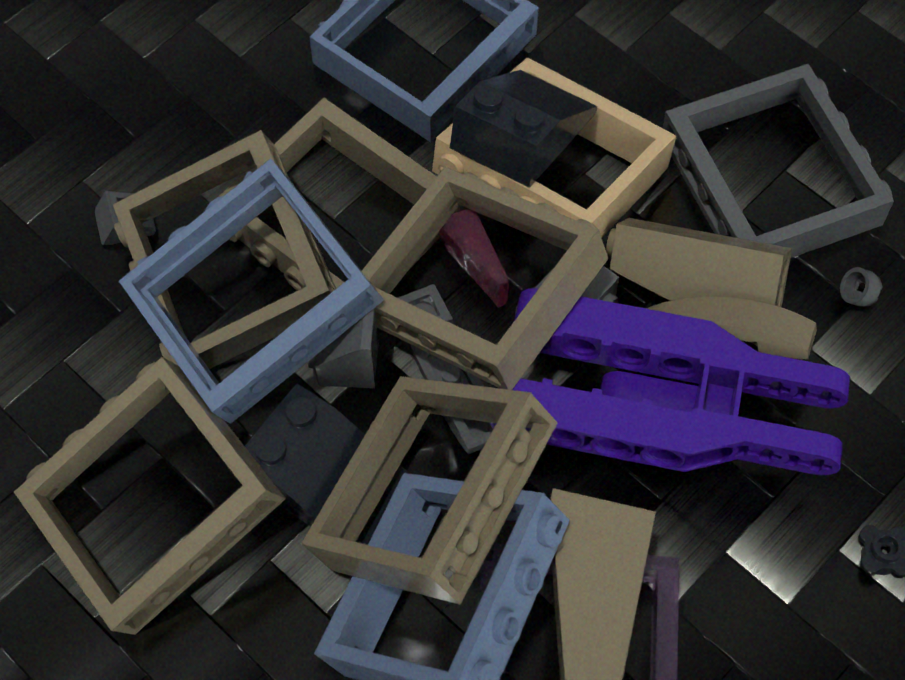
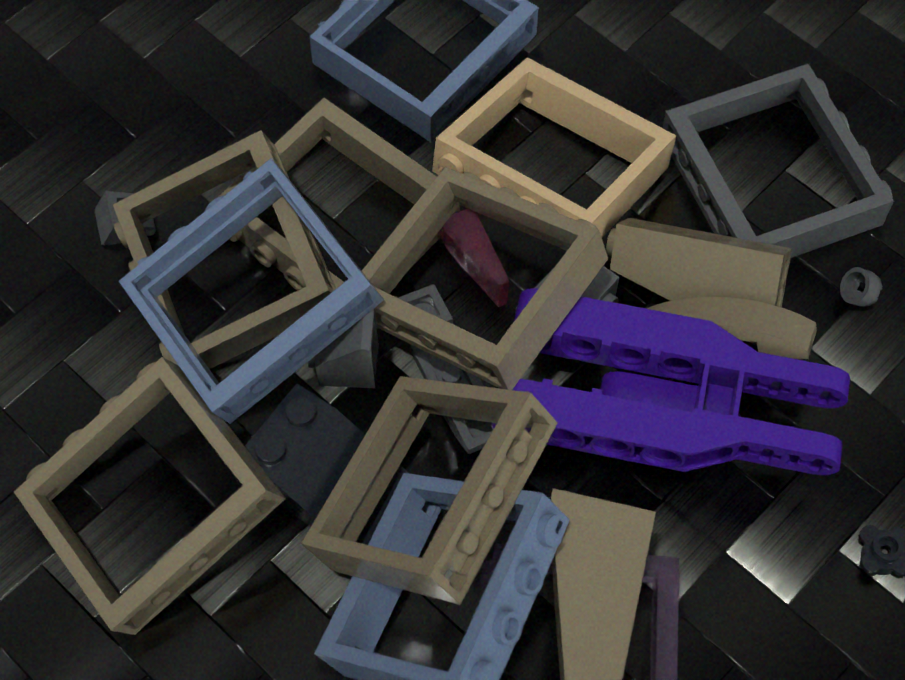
black slope [450,70,598,188] -> none

